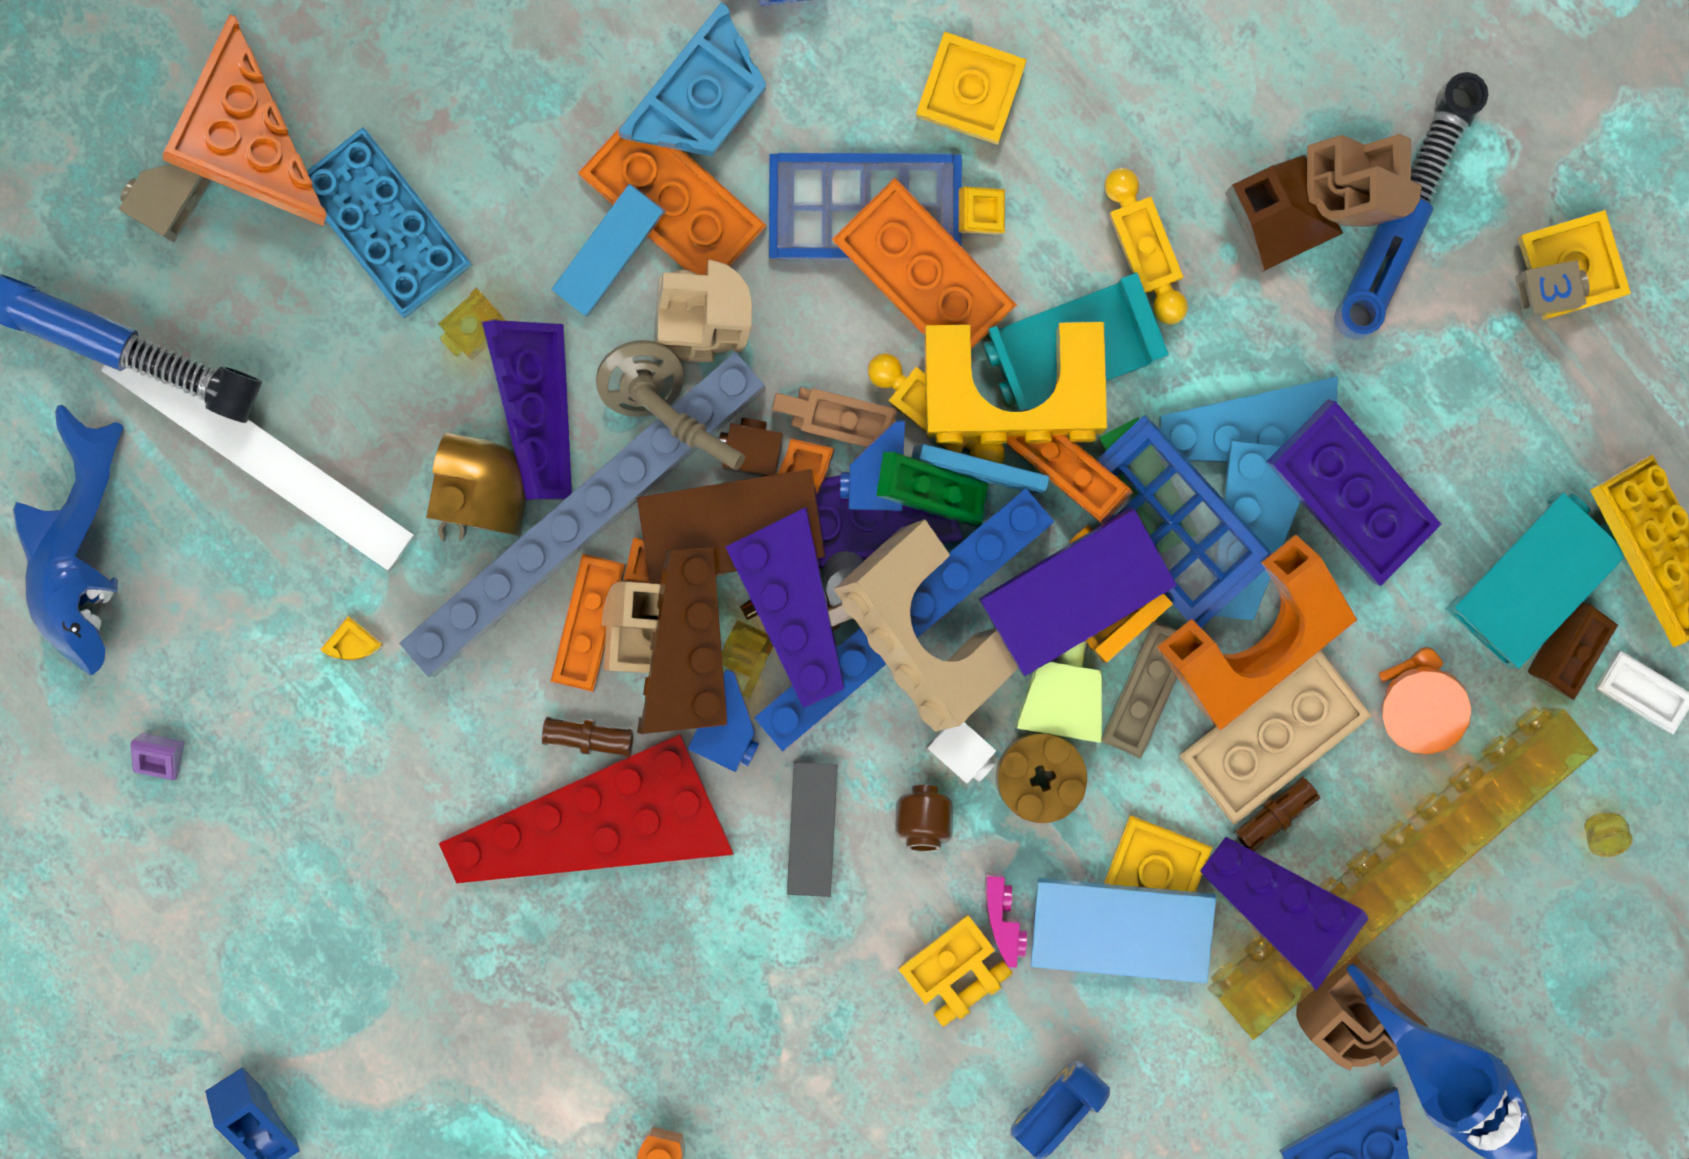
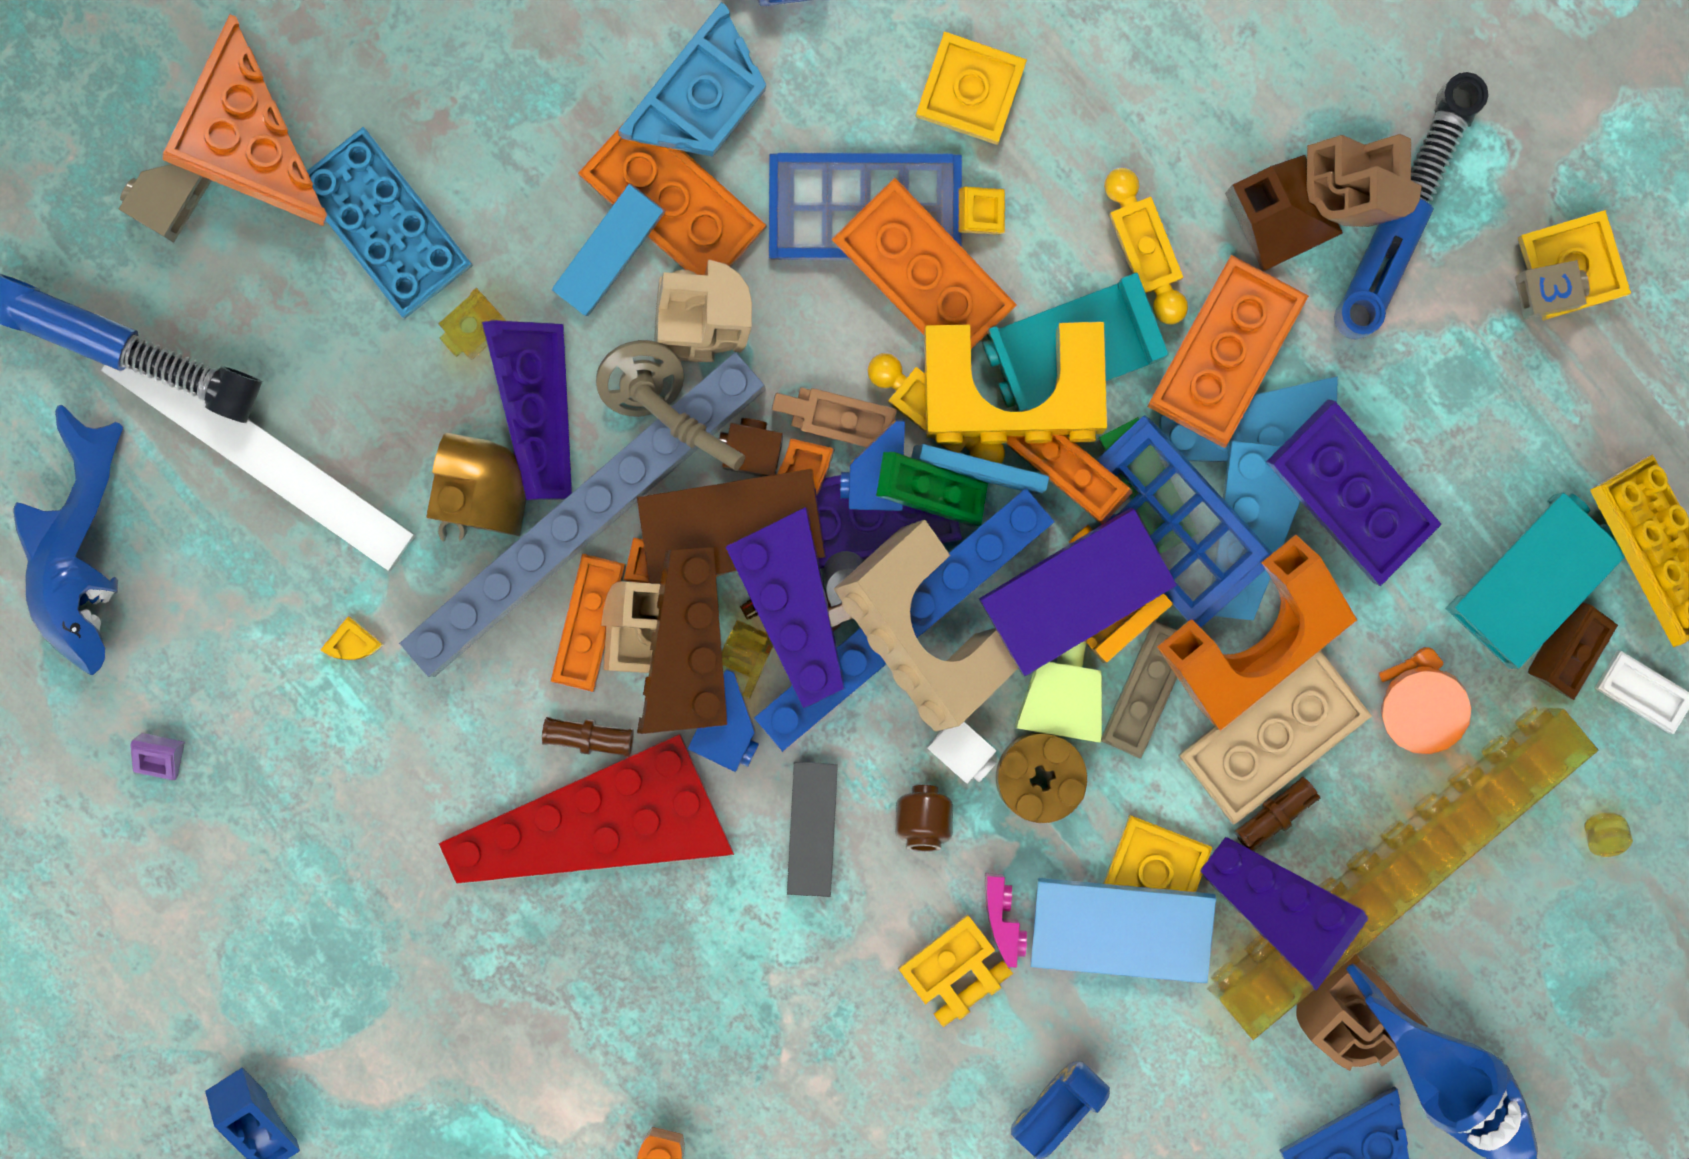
none -> orange tile [1147,255,1309,448]

